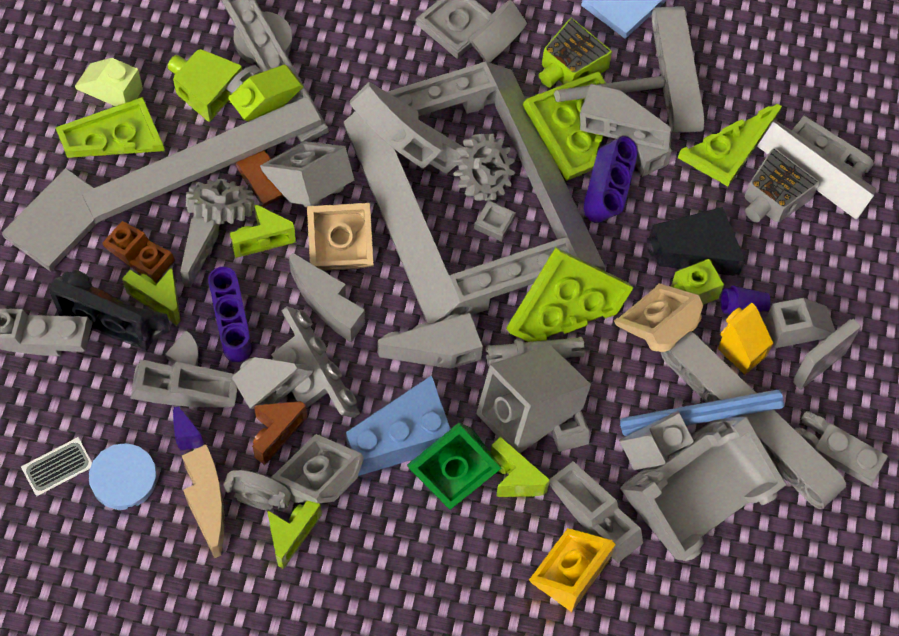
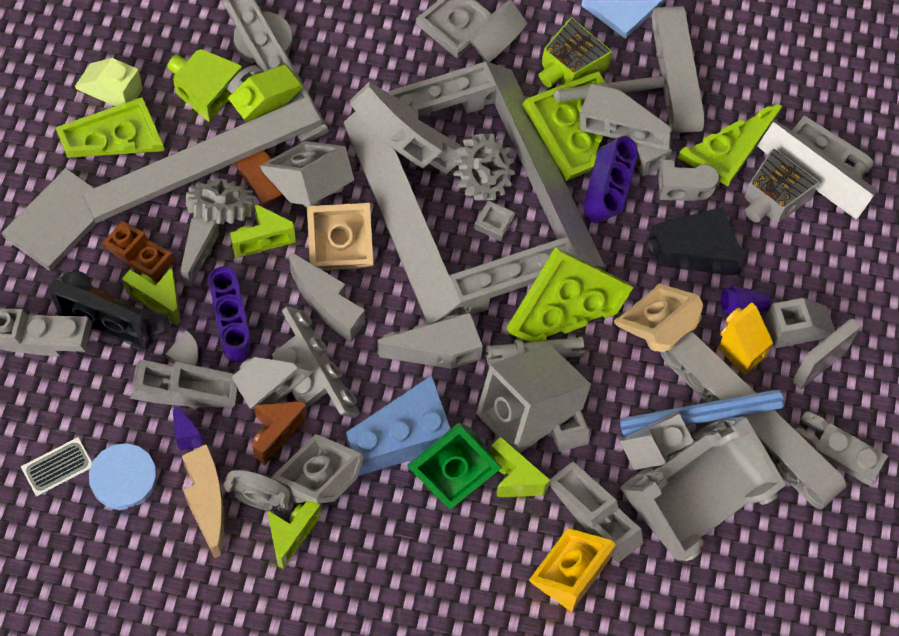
lime brick [670,259,724,305] -> none
none -> light grey leg [658,160,719,201]

